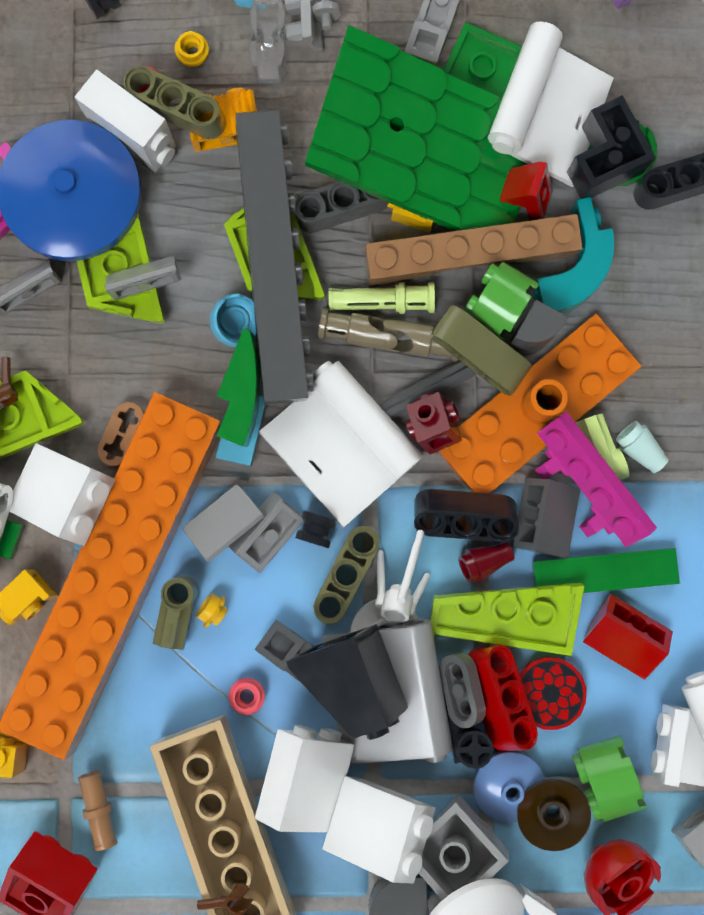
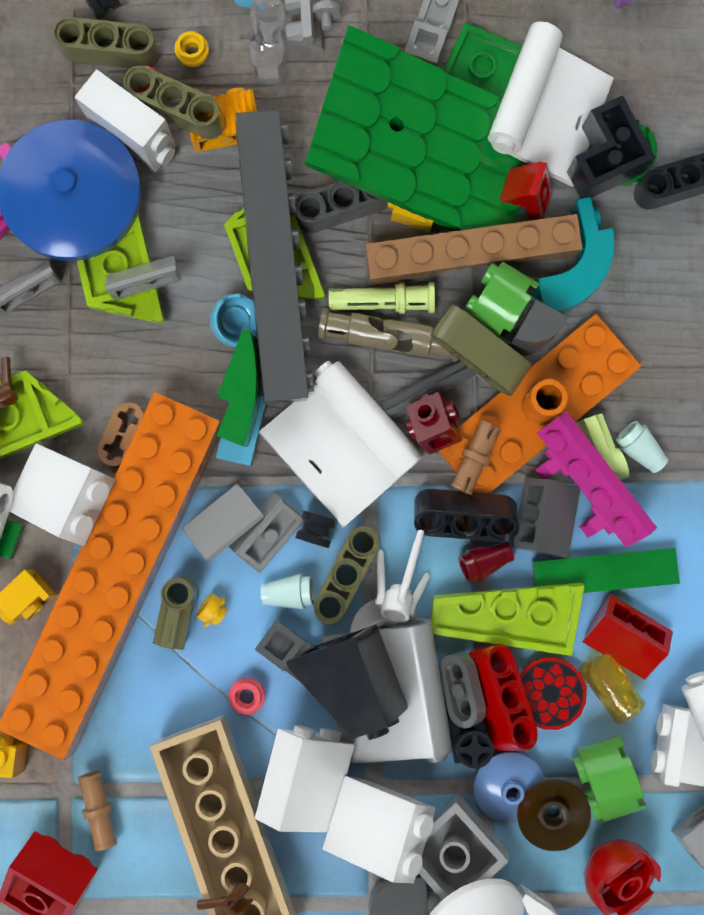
none -> olive beam [53,17,159,68]
none -> light aqua cone [260,573,315,609]
none -> medium nougat pin [450,420,502,495]
none -> clear yellow arm [580,654,645,723]

